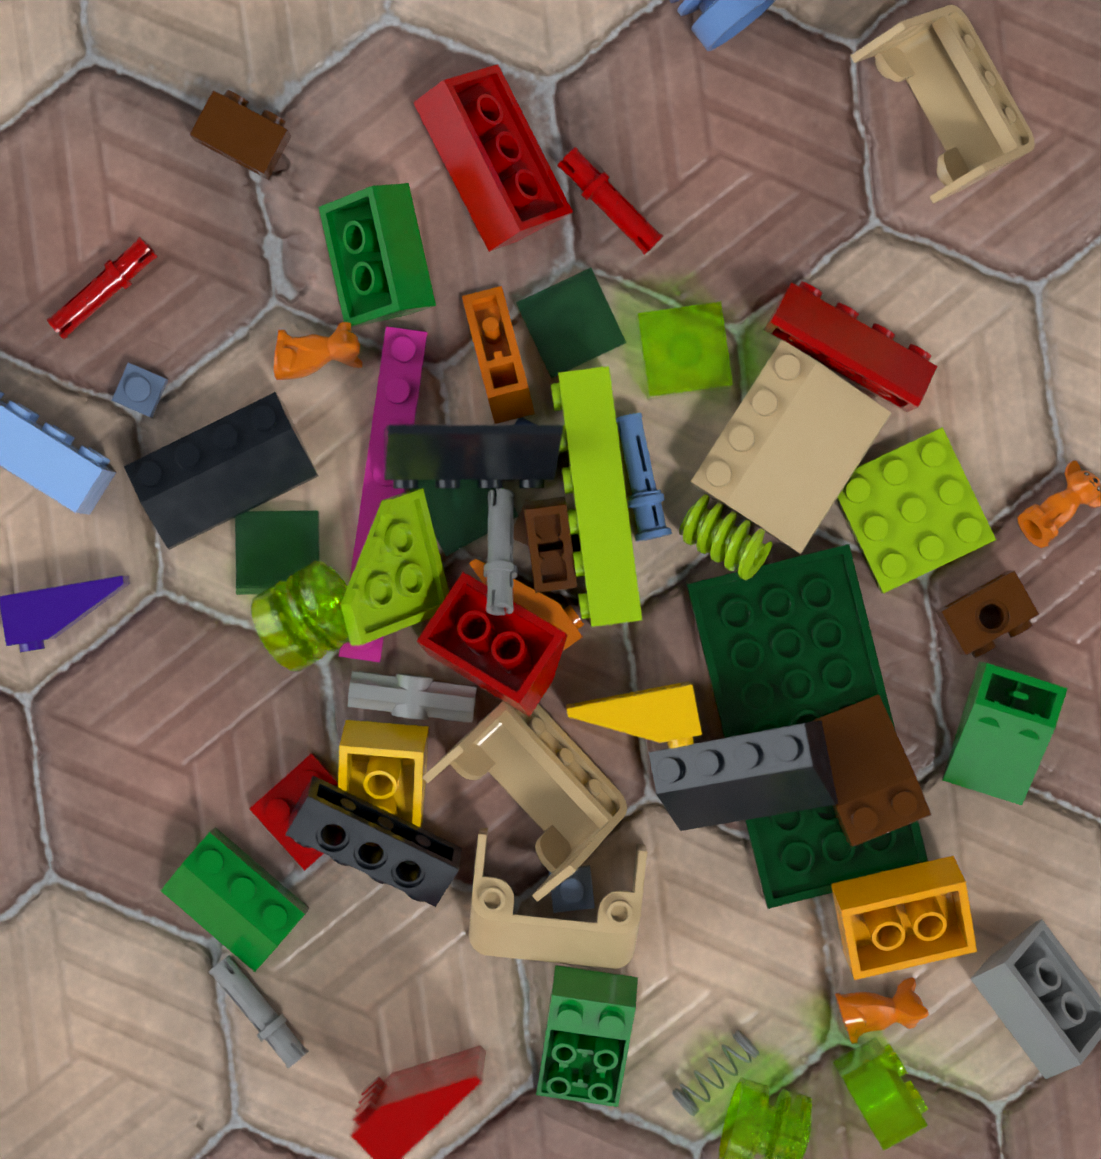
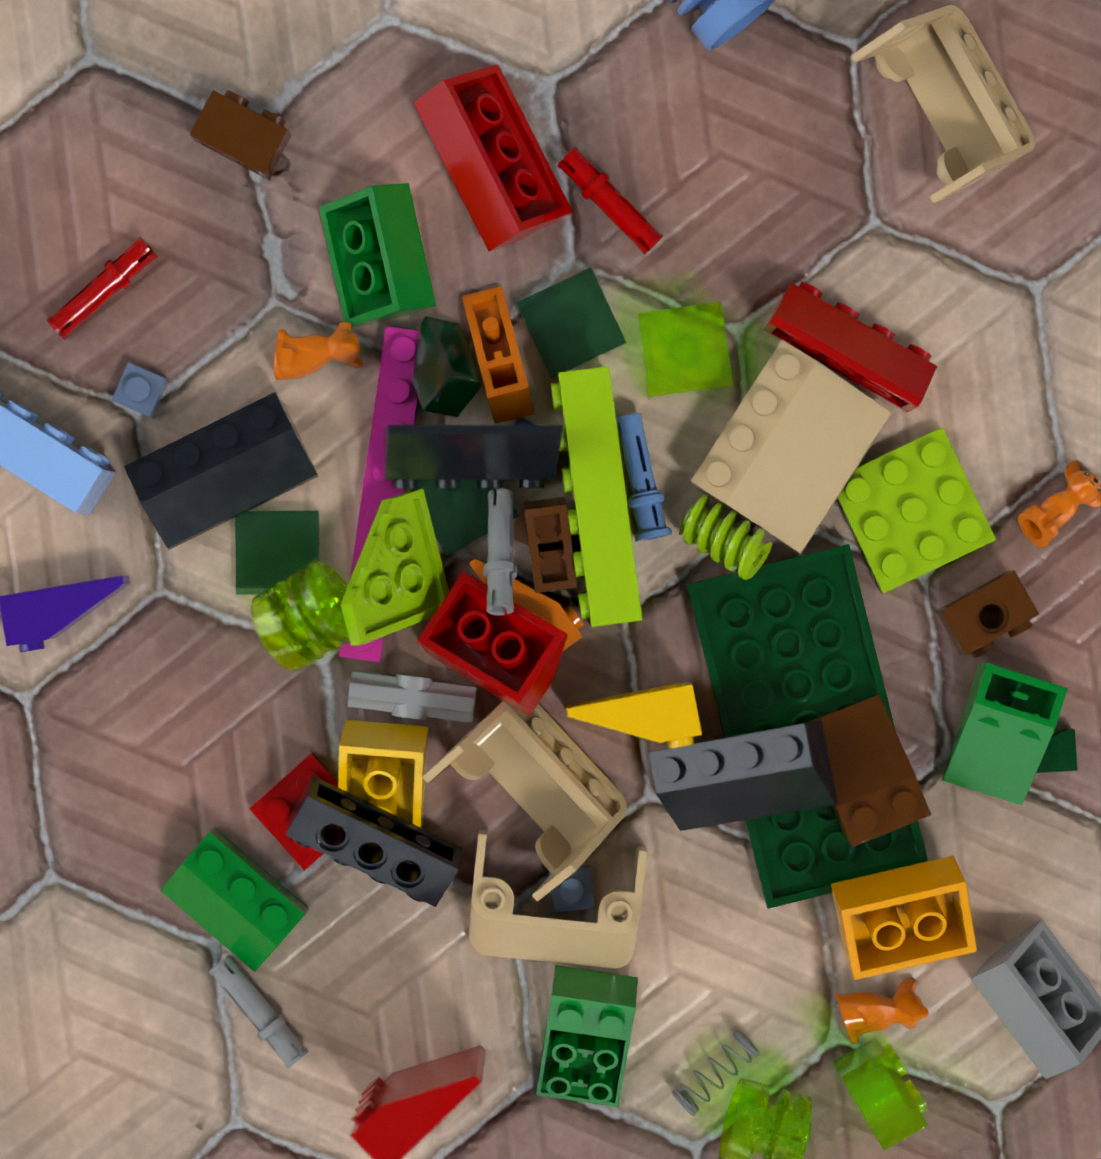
none -> clear green slope [412,316,483,417]
none -> dark green tile [1036,728,1078,773]

